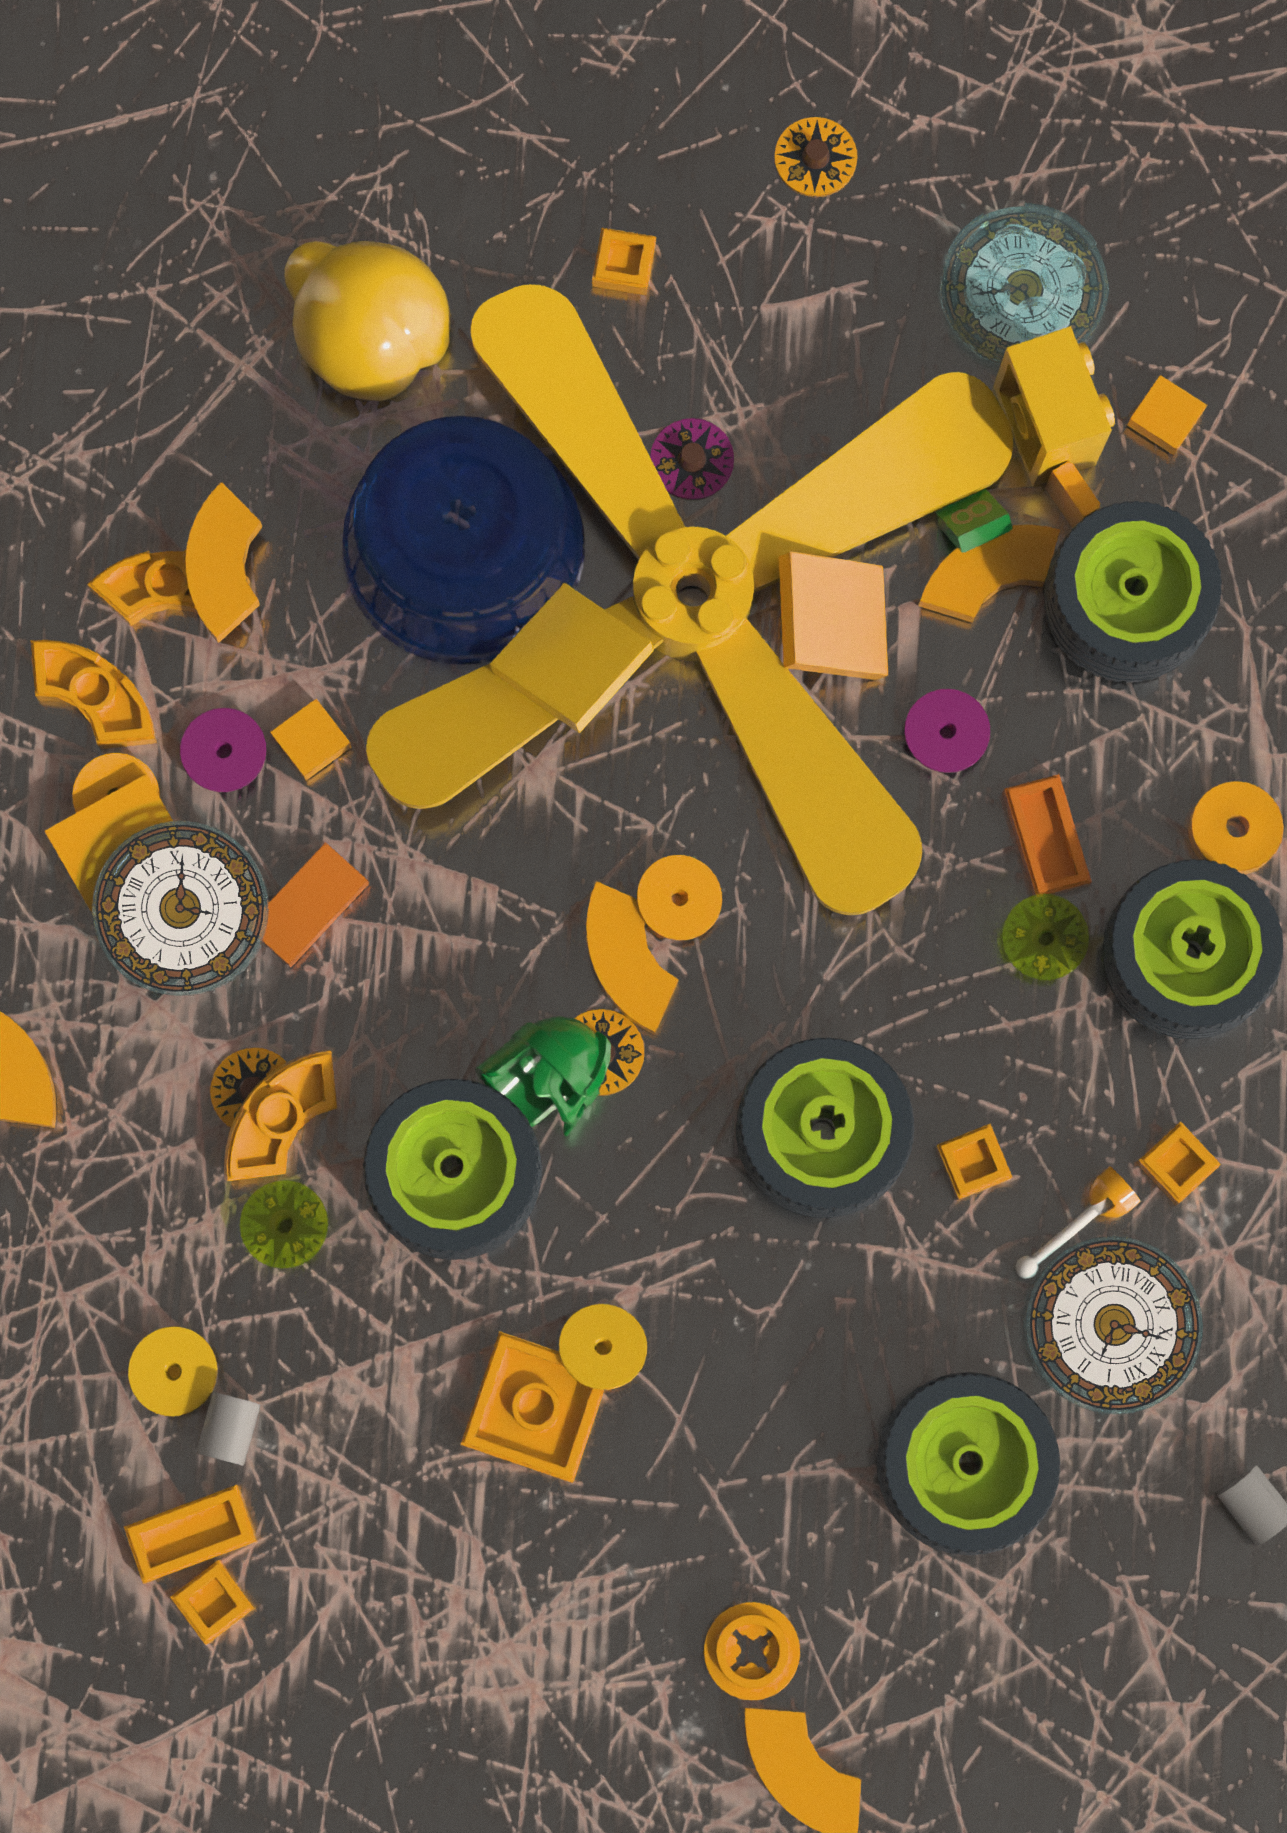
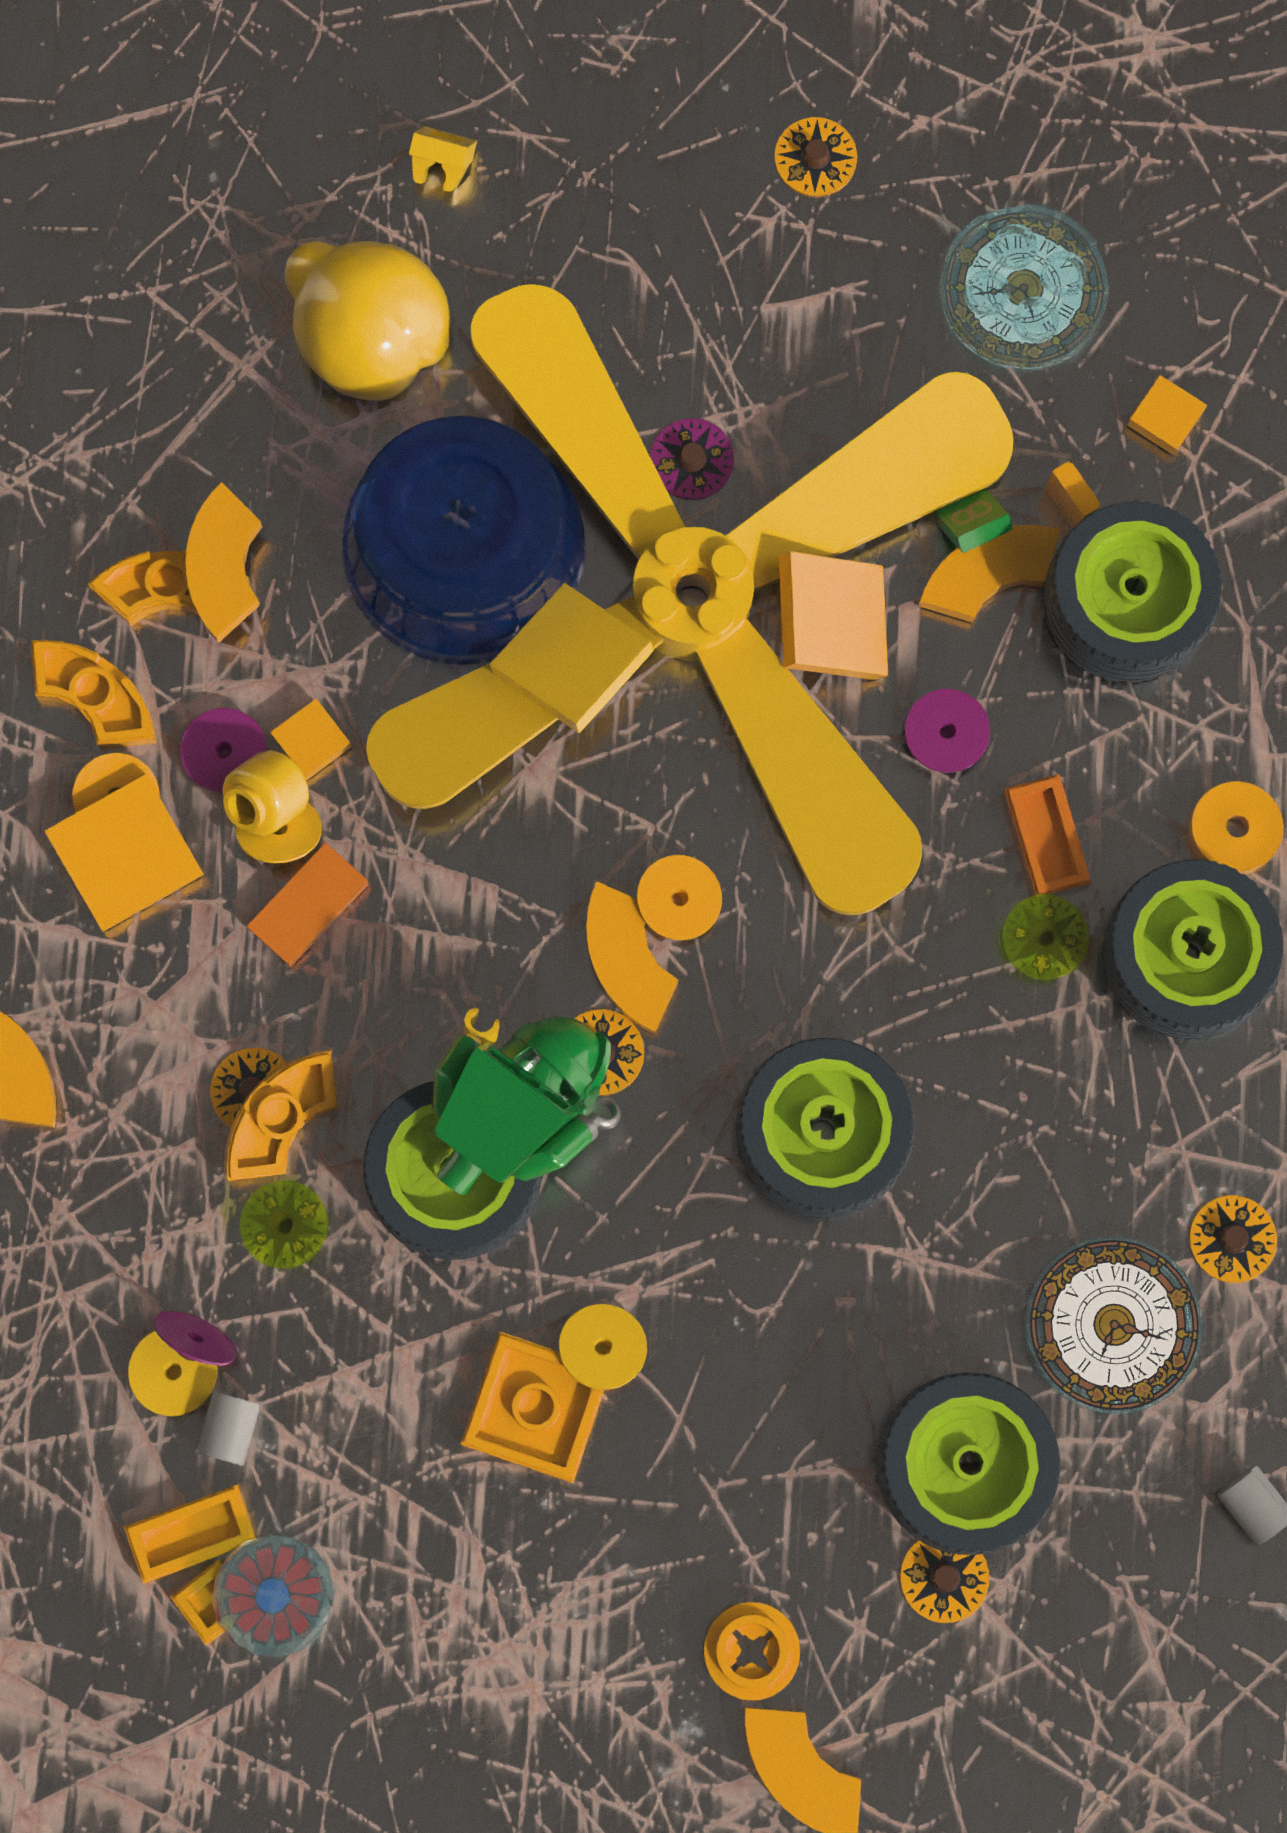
tile [92,821,269,996] -> none
light orange tile [592,228,656,296] -> none
light orange tile [935,1124,1013,1201] -> none
yellow brick [993,326,1115,487] -> none
hinge [1015,1166,1141,1279] -> none
light orange tile [1136,1122,1221,1205] -> none
none -> magenta piece [153,1311,236,1366]
none -> clear light blue tile [212,1535,335,1657]
none -> yellow head [222,750,309,836]
none -> yellow piece [235,803,322,863]
none -> yellow tile [409,126,477,192]
none -> green torso [432,1008,621,1195]
none -> piece [900,1540,989,1623]
none -> piece [1189,1195,1277,1283]

